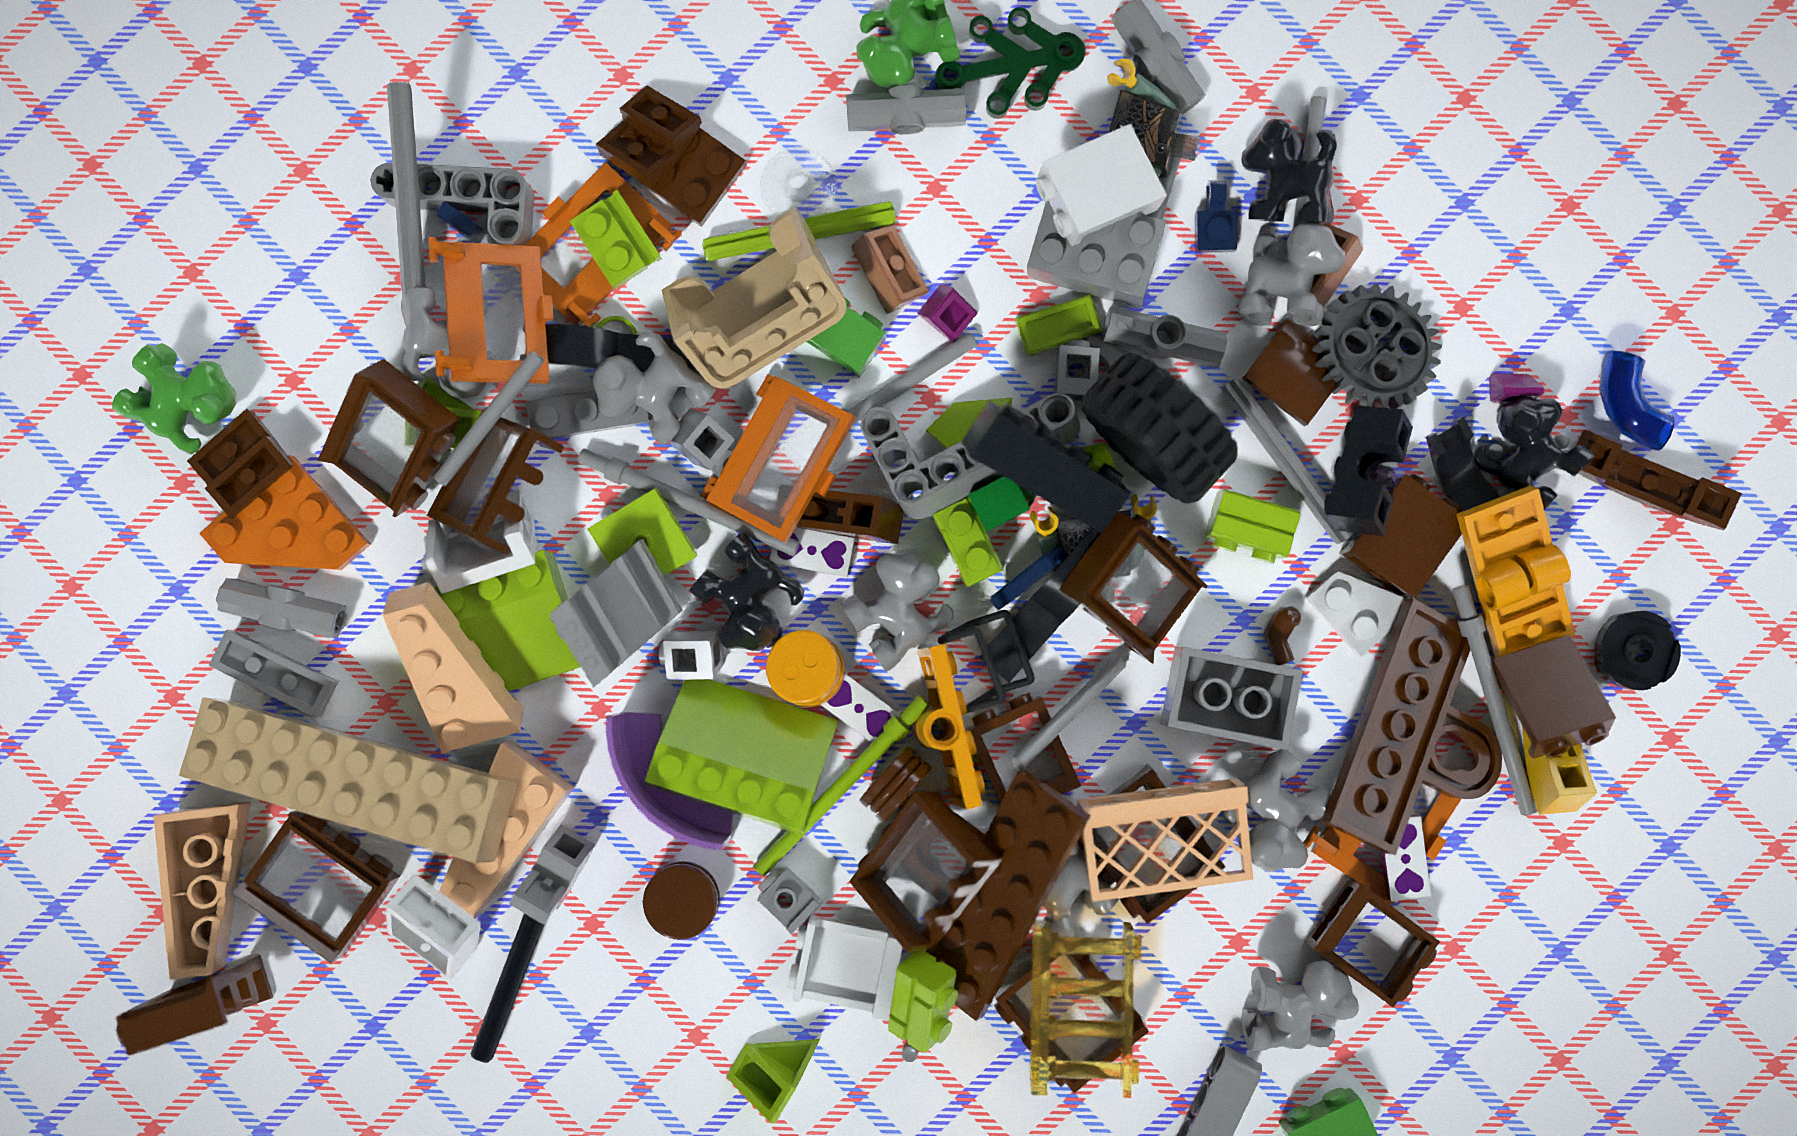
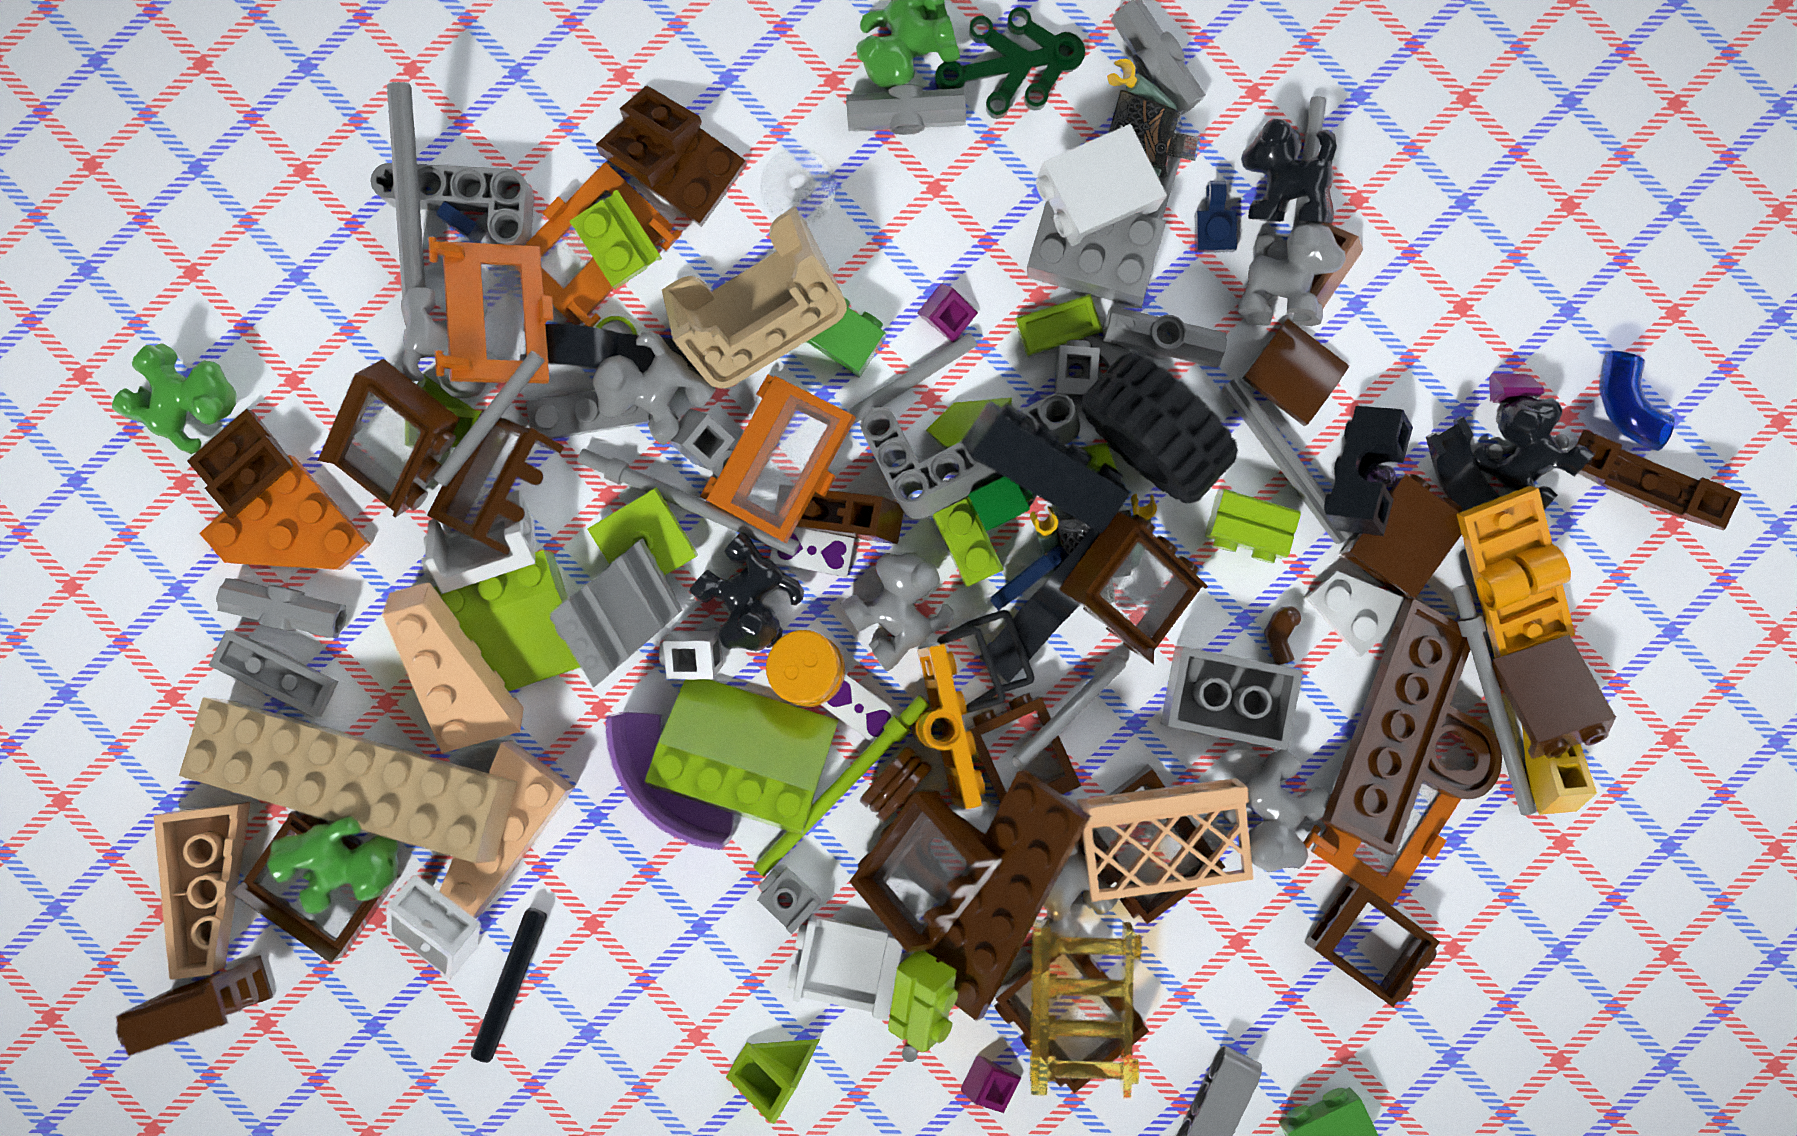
light grey brick [509,824,595,924] -> none
reddish brown head [642,861,720,940] -> none
lime axle [702,201,896,261] -> none
nougat slope [851,224,929,314] -> none
light grey animal [1241,961,1359,1051] -> none
dark grey gear [1312,283,1442,409] -> none
white tile [1381,814,1431,901] -> none
black plate [1594,611,1681,691] -> none
none -> bright green animal [268,816,399,914]
none -> magenta slope [961,1056,1022,1114]

